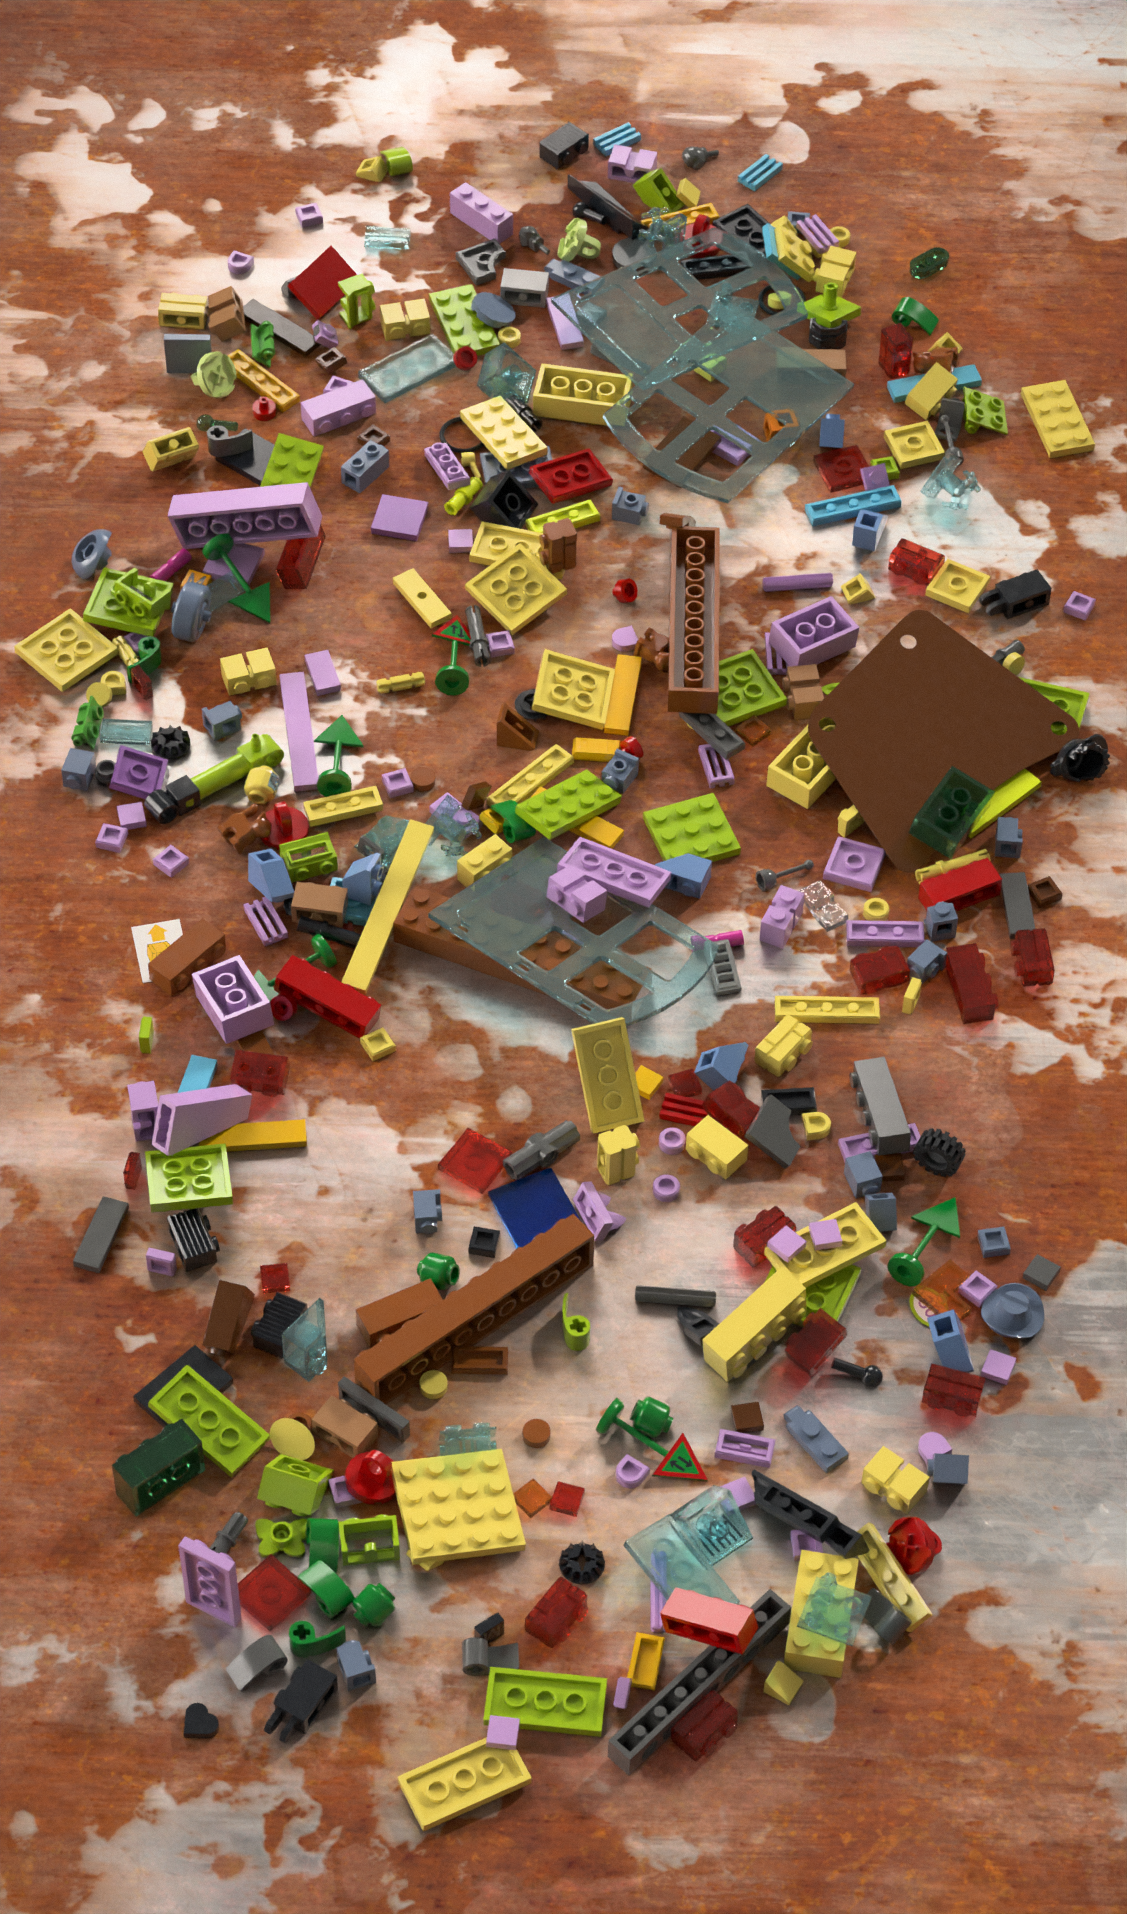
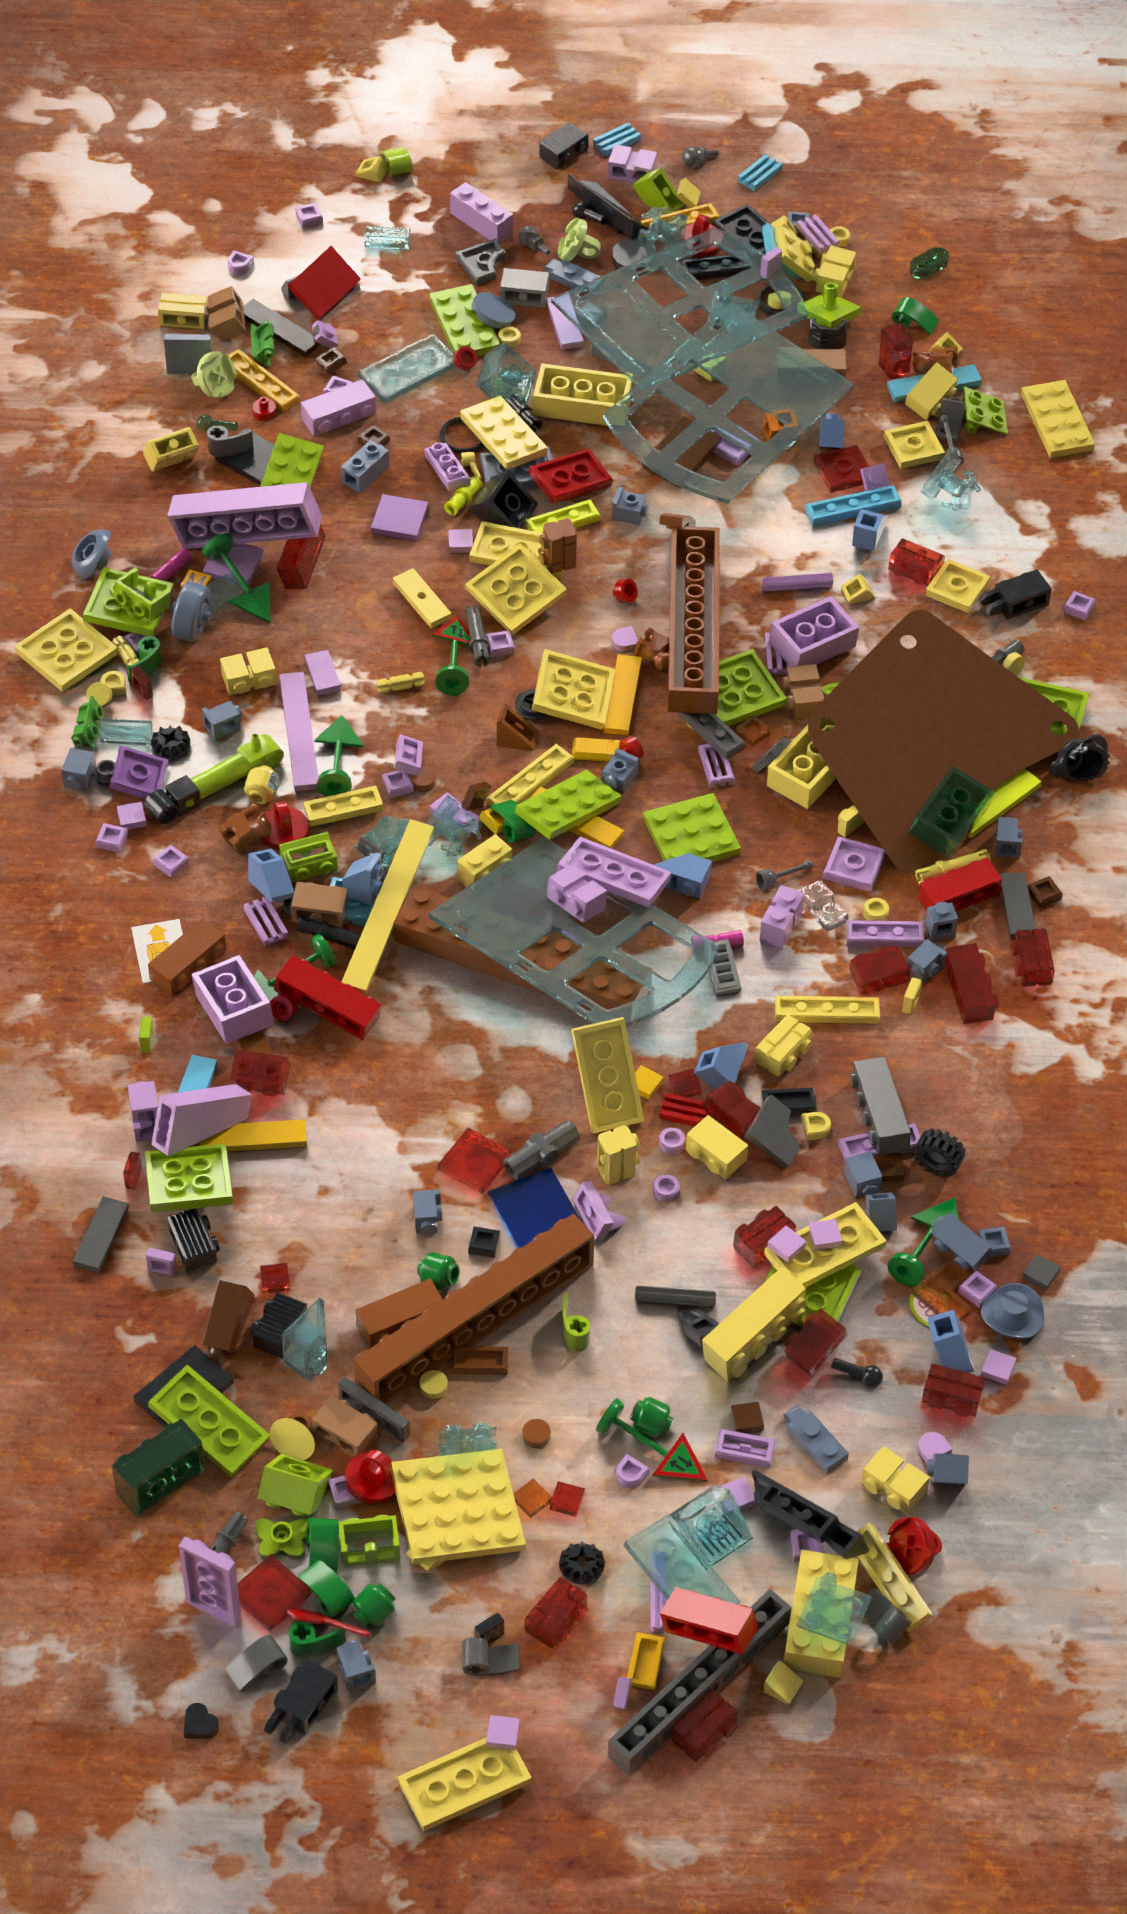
lime window [338,273,376,329] -> none
light yellow tile [360,1028,396,1061] -> none
light yellow piece [380,299,430,340] -> none
lime plate [483,1667,607,1737] -> none
lime tile [870,456,900,480] -> none
none -> red piece [286,1609,370,1637]
none -> lavender plate [394,734,423,776]
none -> dark grey wheel [751,736,790,773]
none -> lavender tile [760,247,783,278]
none -> sand blue brick [931,1213,992,1272]

